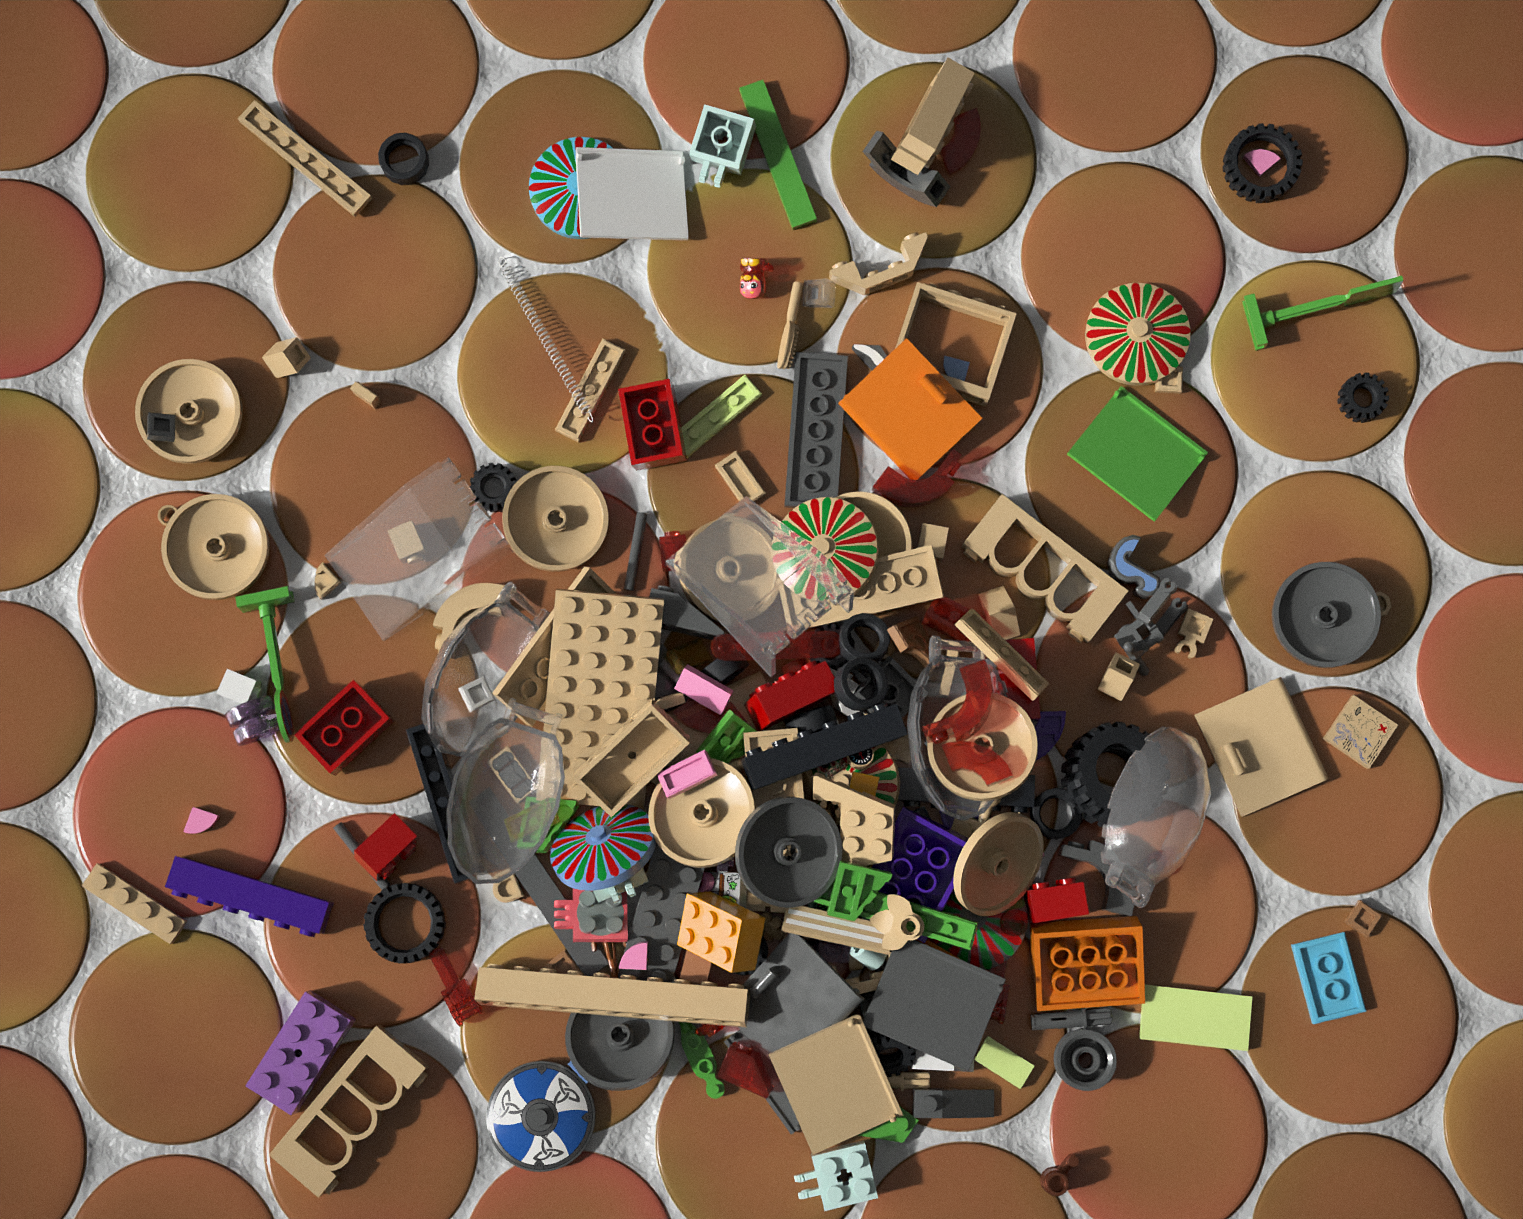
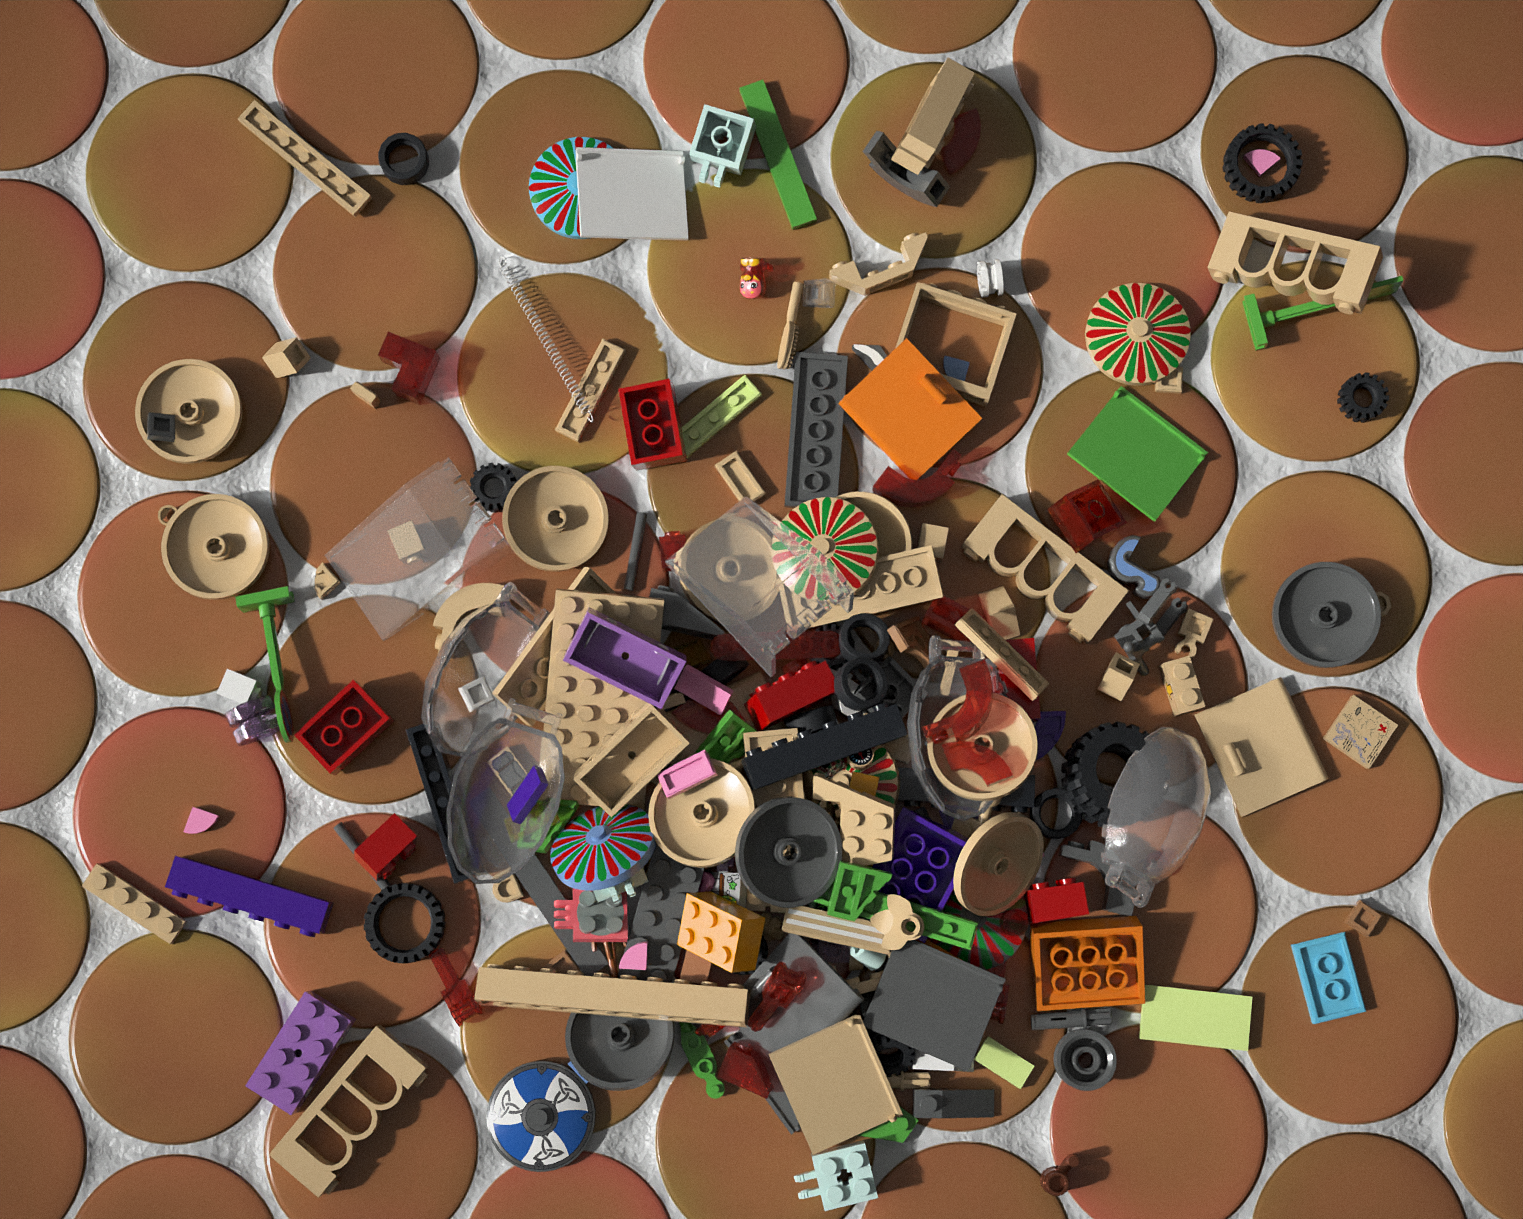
none -> clear red brick [378,332,440,405]
none -> dark purple tile [507,765,549,824]
none -> medium lavender piece [563,607,686,709]
none -> clear red connector [747,961,807,1032]
none -> white wheel [977,259,1003,298]
none -> clear red brick [1047,479,1127,553]
none -> tan brick [1159,656,1205,717]
none -> tan fence [1207,212,1383,314]

